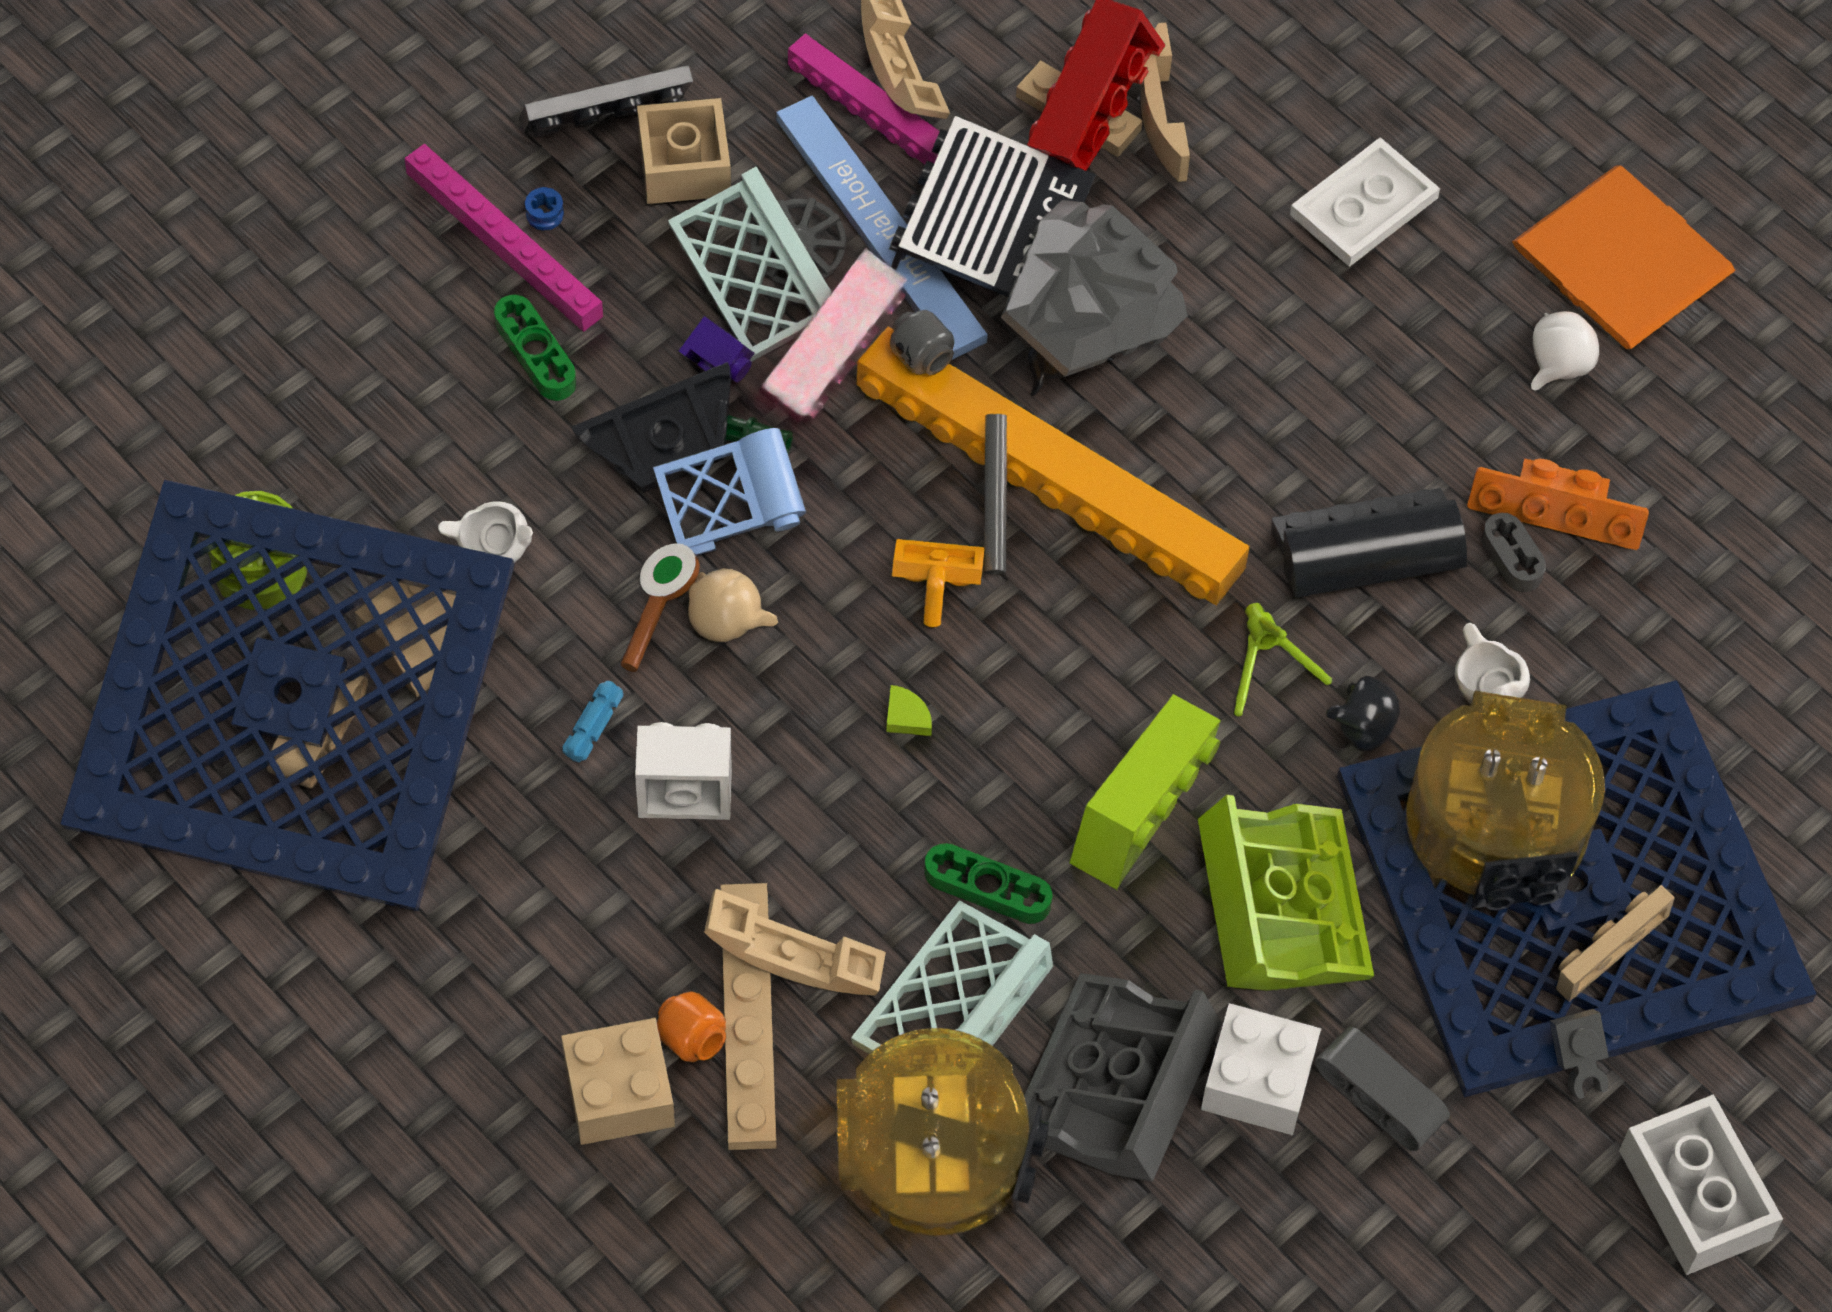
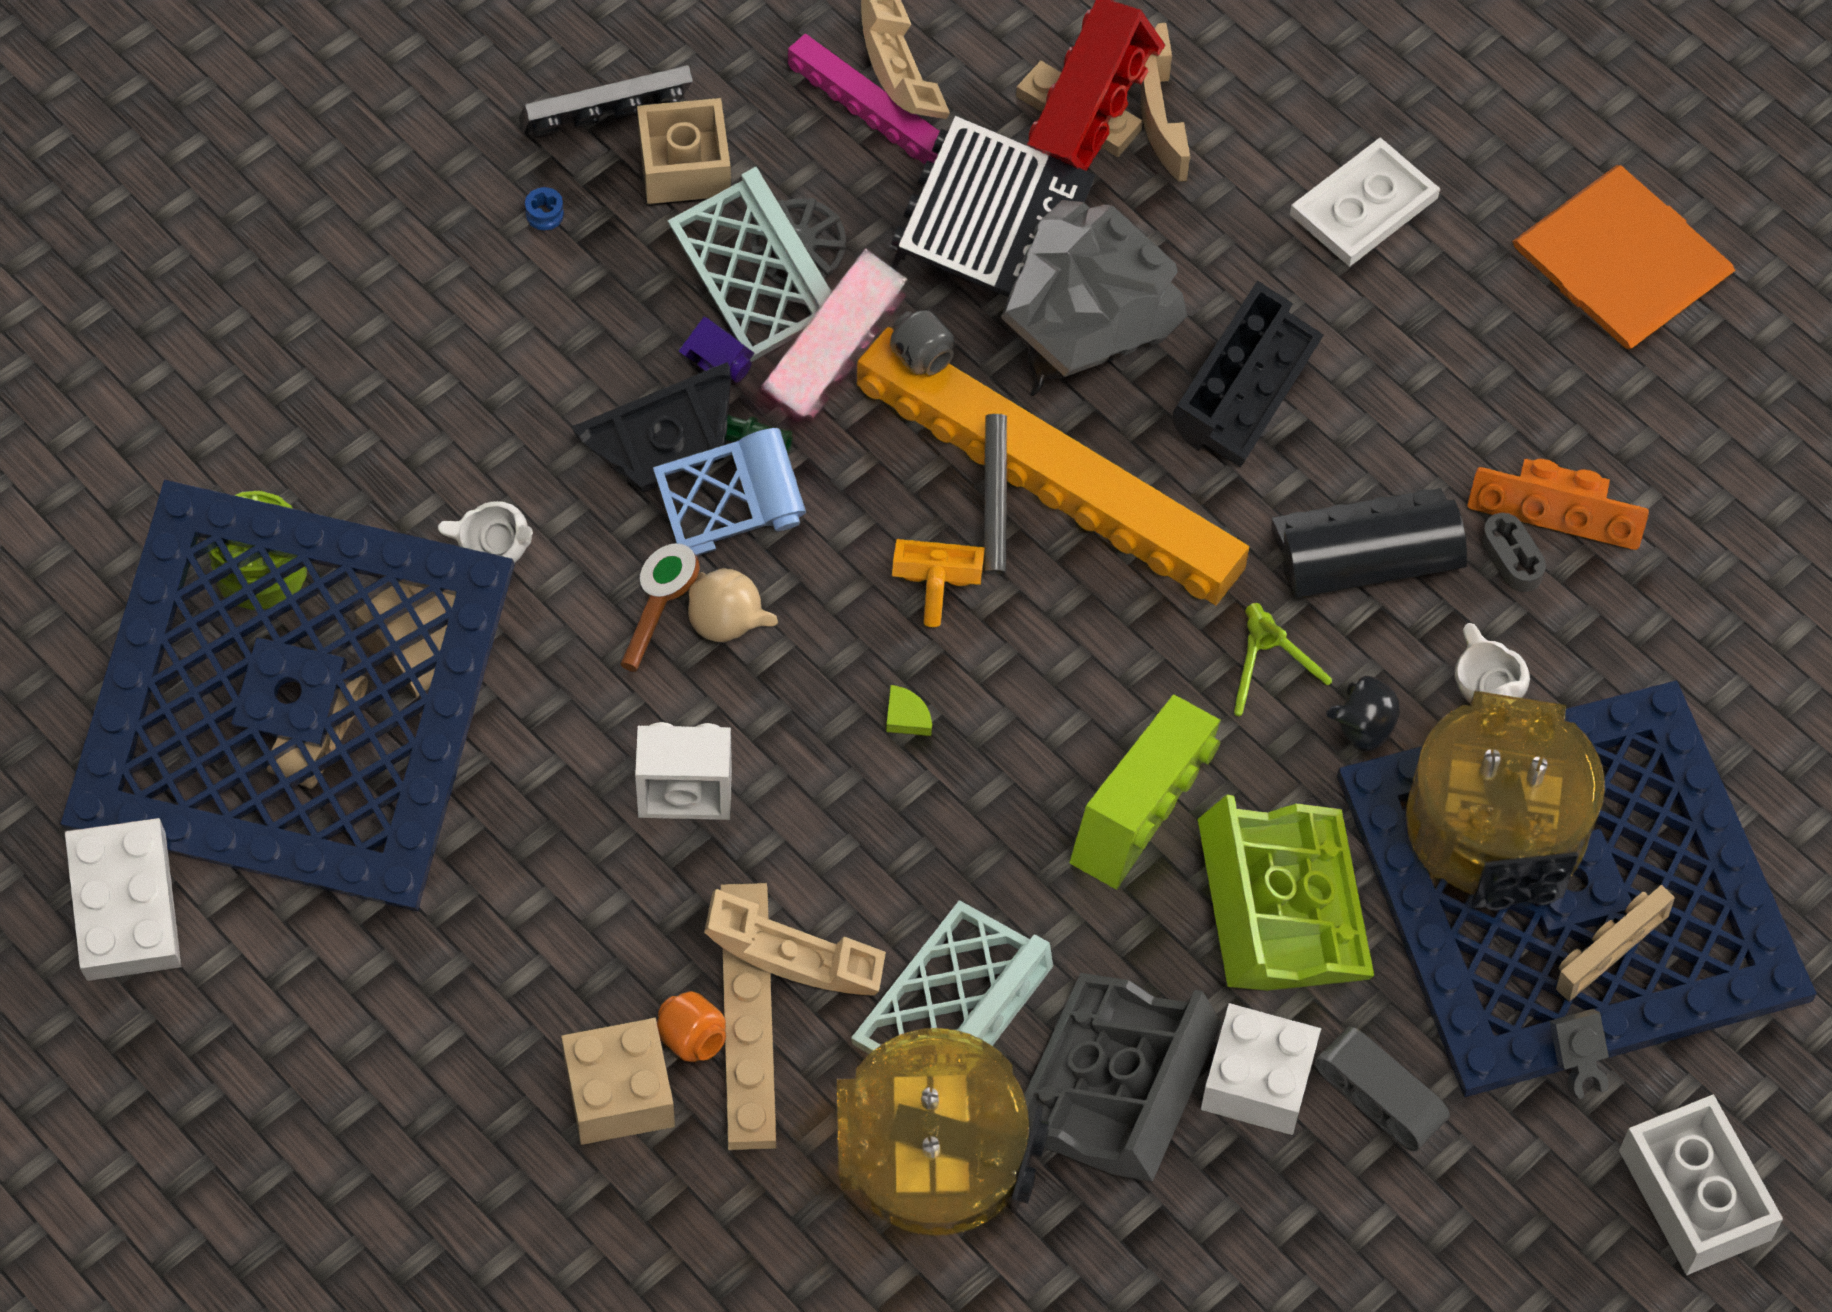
dark pink piece [405,143,603,332] -> none
green beam [494,295,576,401] -> none
dark azure axle [563,681,623,763] -> none
light blue tile [776,95,987,360] -> none
green beam [924,843,1052,924] -> none
white hair [1531,311,1599,391] -> none
none -> white brick [65,818,181,981]
none -> black brick [1173,280,1324,467]

